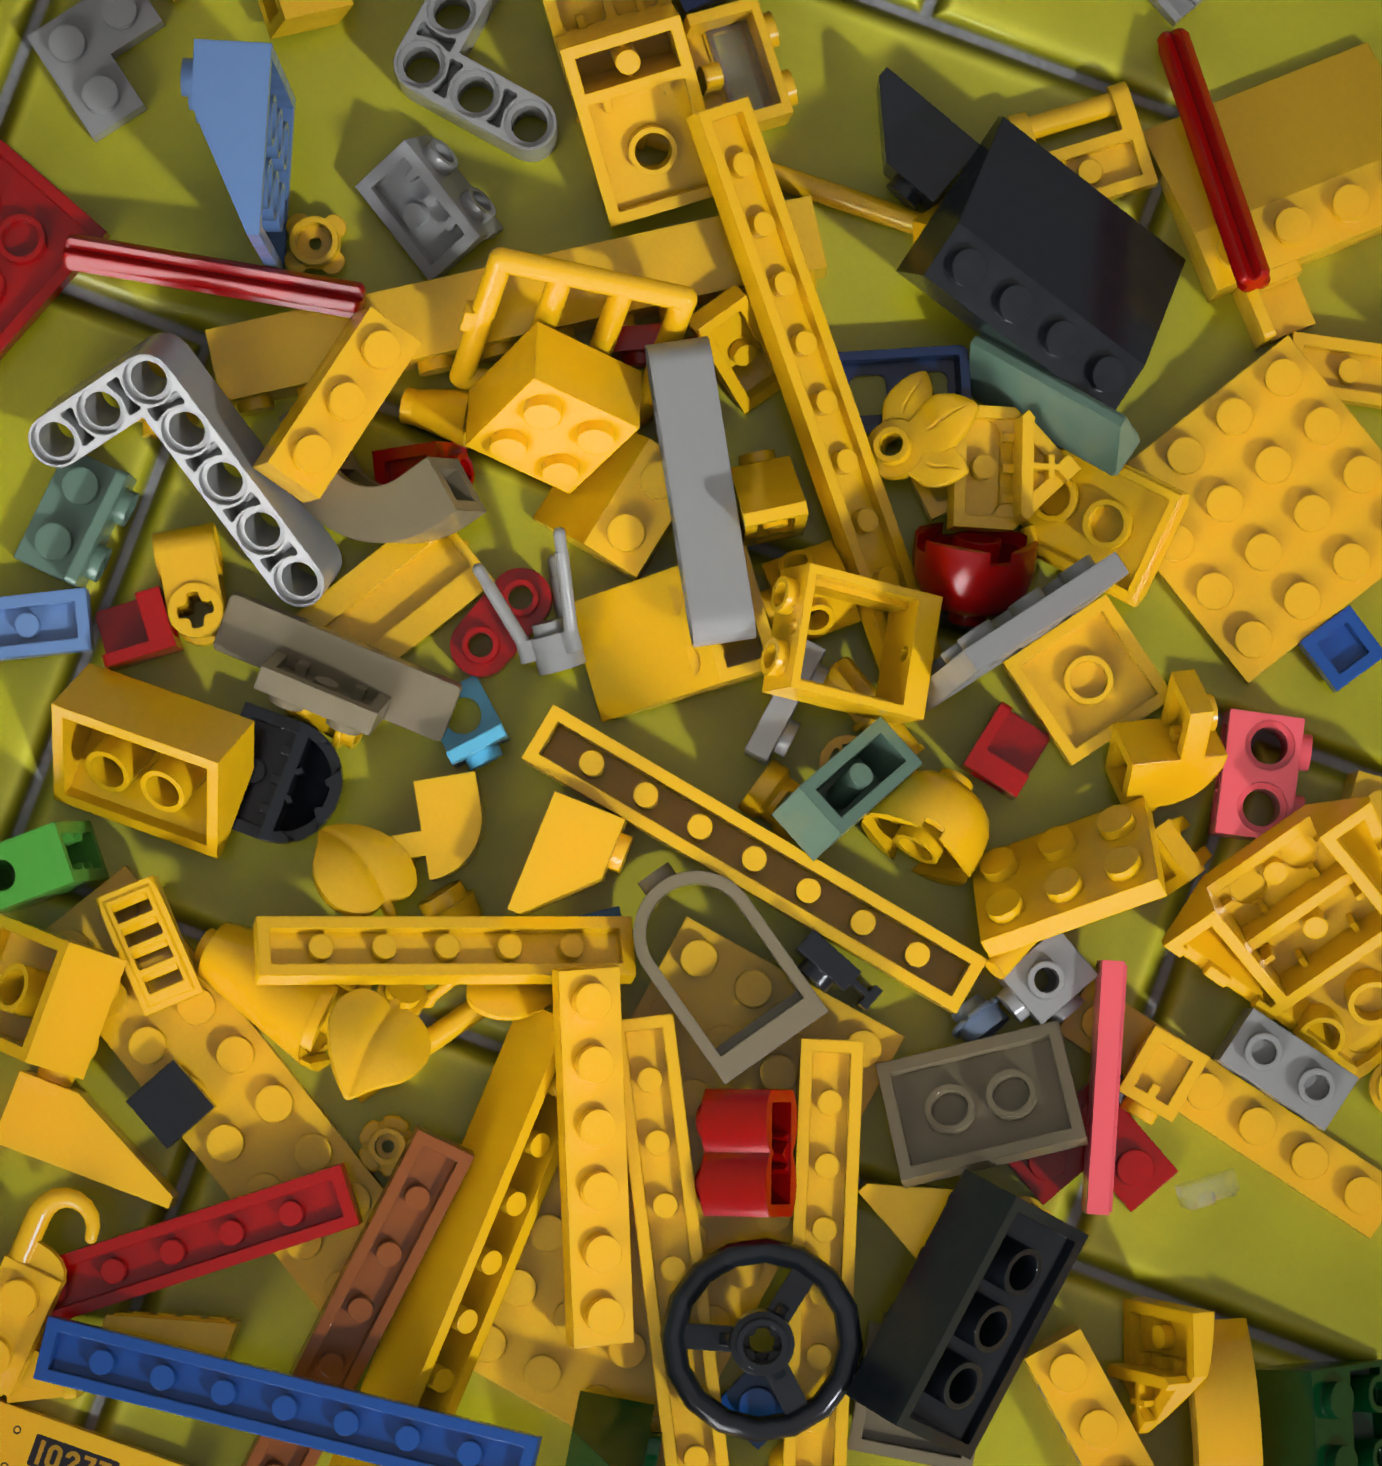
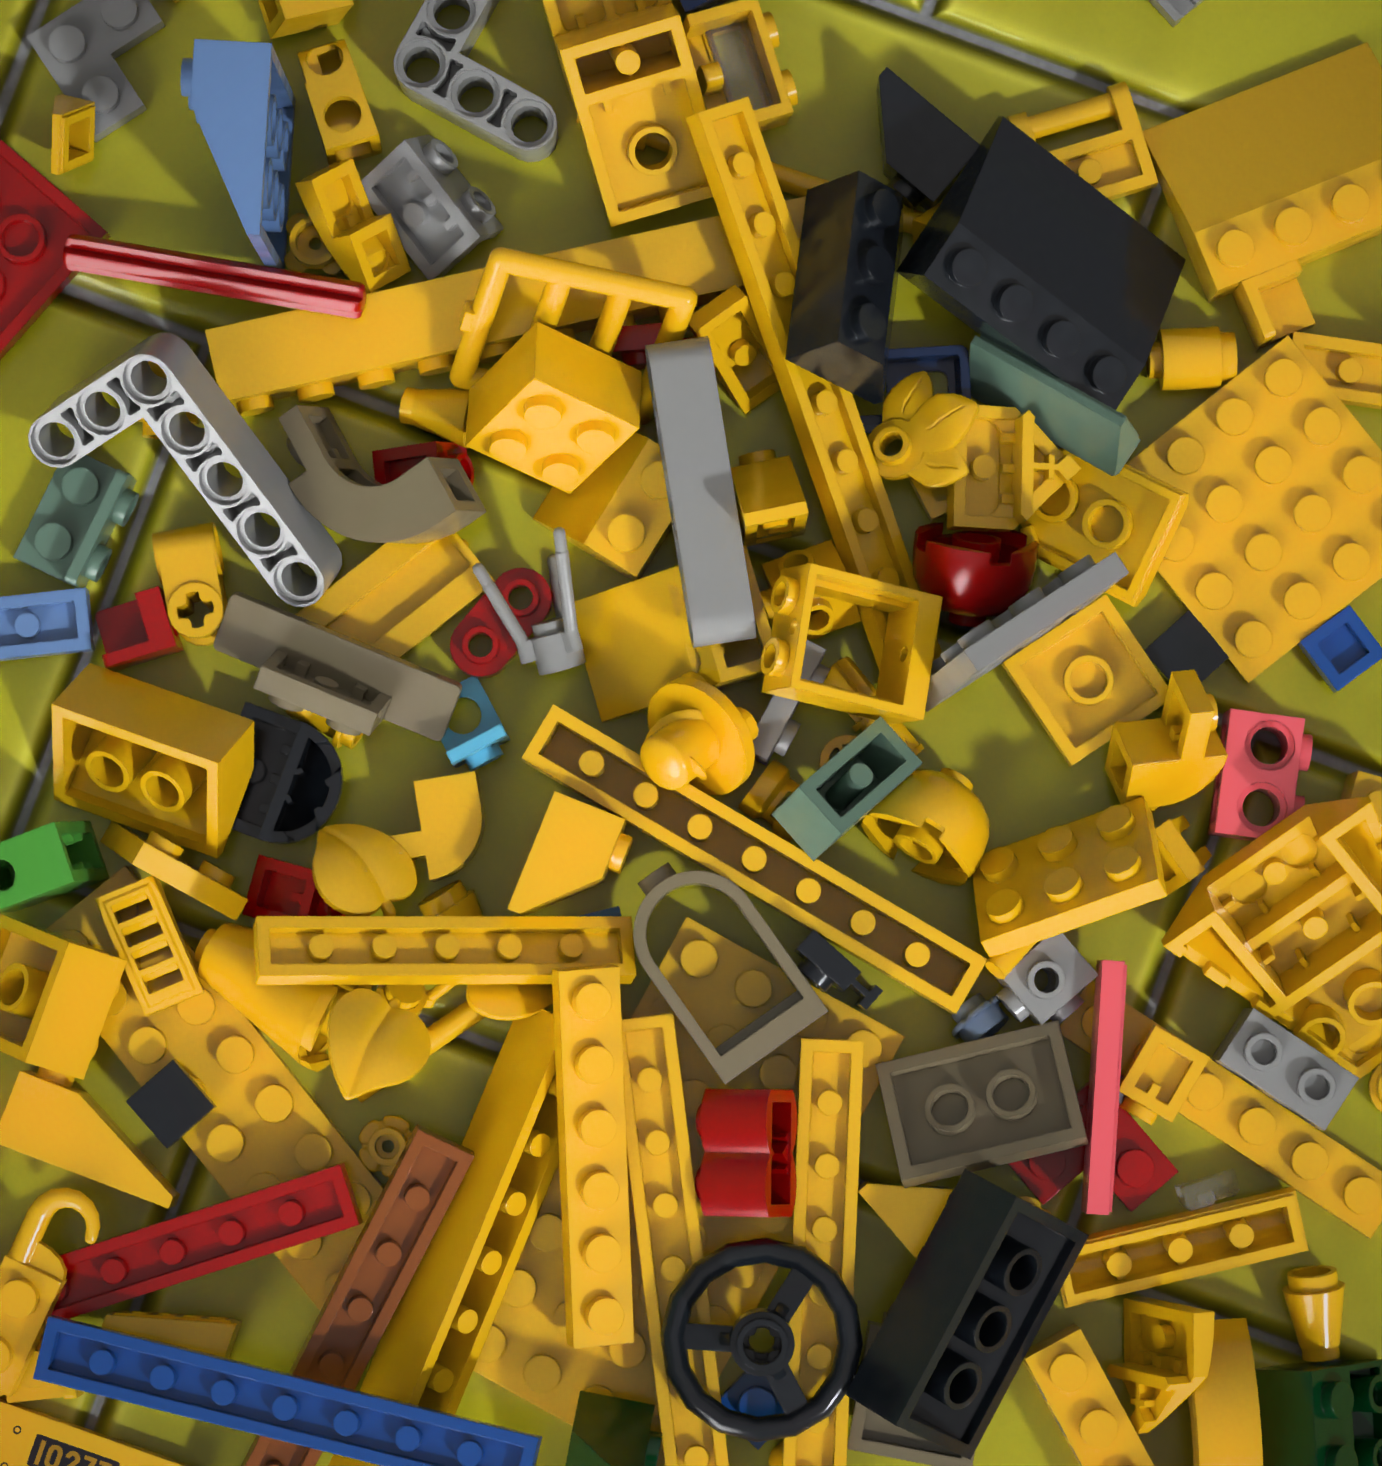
yellow brick [252,306,422,503] -> none
red panel [960,701,1049,800] -> none
red axle [1157,28,1271,293] -> none
none -> yellow slope [51,94,95,175]
none -> yellow wing [100,821,248,921]
none -> red bracket [242,854,346,918]
none -> yellow slope [295,158,412,294]
none -> yellow leg [297,39,383,165]
none -> yellow plate [640,672,758,795]
none -> black slope [785,170,903,404]
none -> yellow brick [1059,1186,1309,1308]
none -> black tile [1144,610,1229,684]
none -> yellow brick [1146,326,1238,391]
none -> yellow cone [1282,1265,1345,1362]

